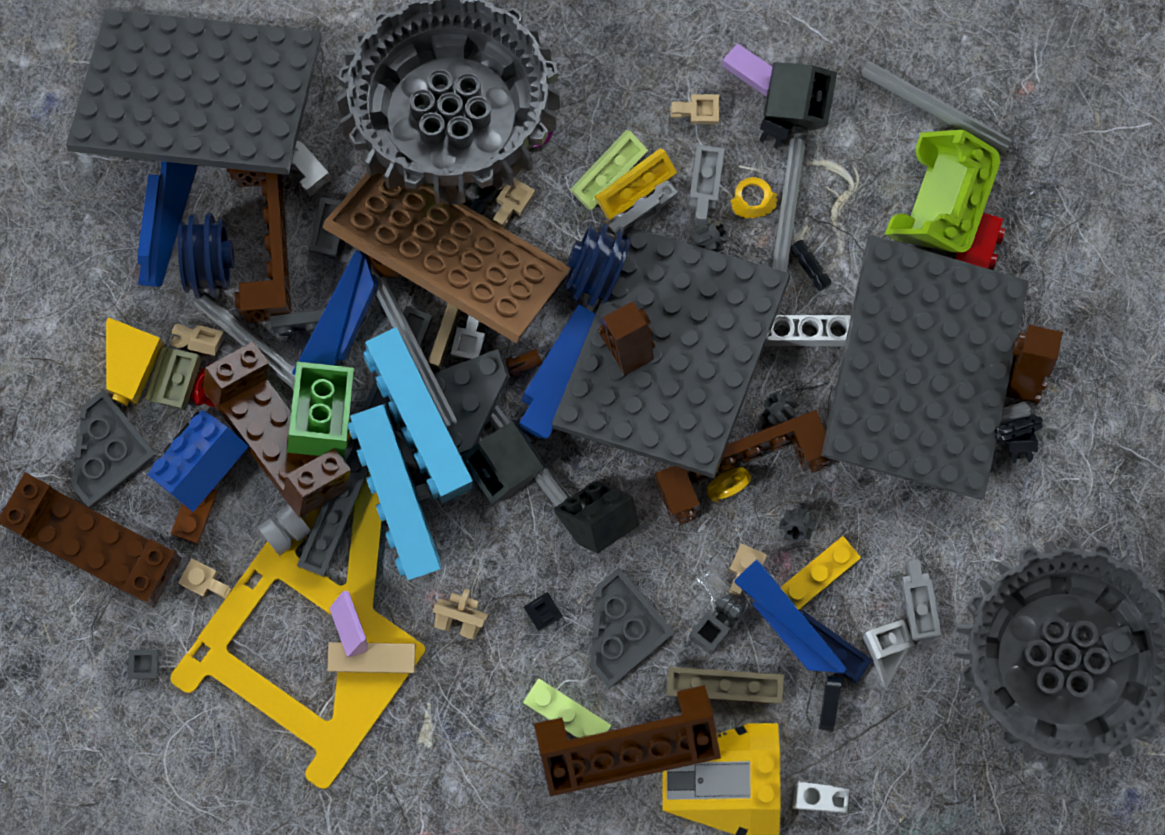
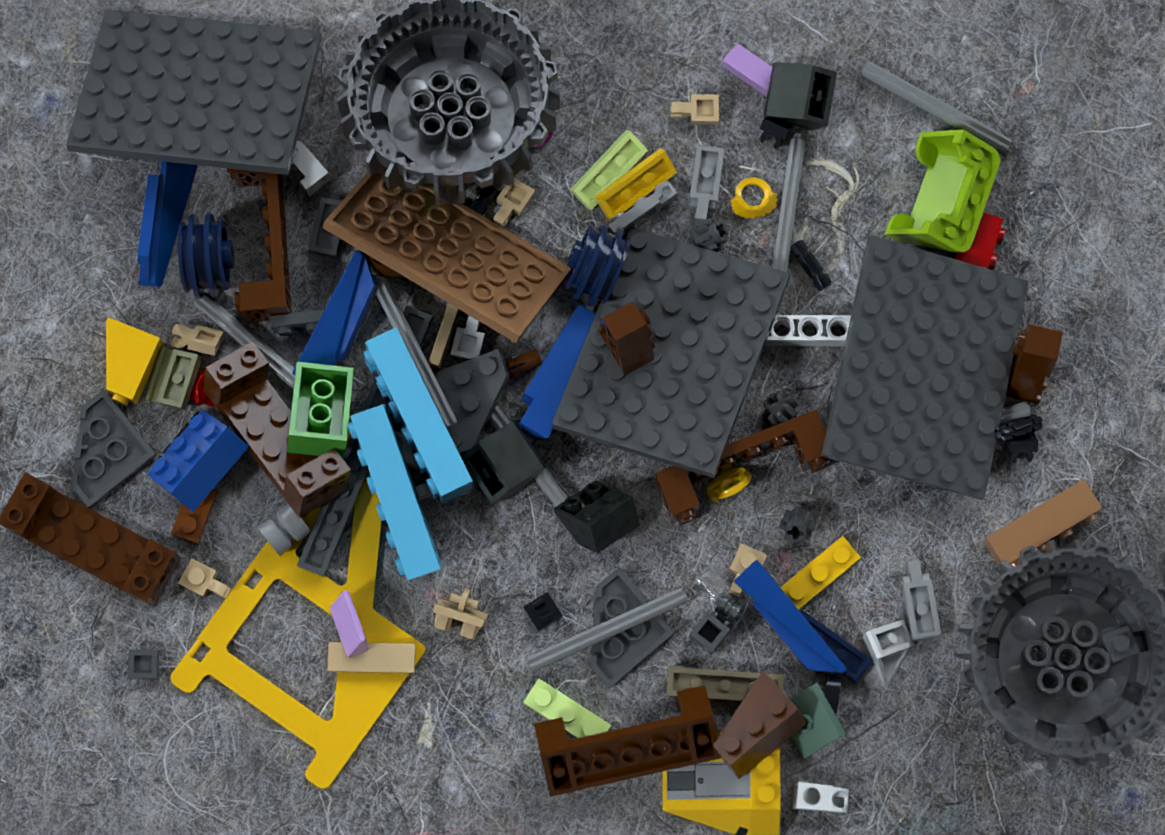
none -> light grey axle [527,588,688,671]
none -> reddish brown wedge [713,671,806,779]
none -> sand green plate [790,683,846,759]
none -> medium nougat brick [983,479,1102,567]

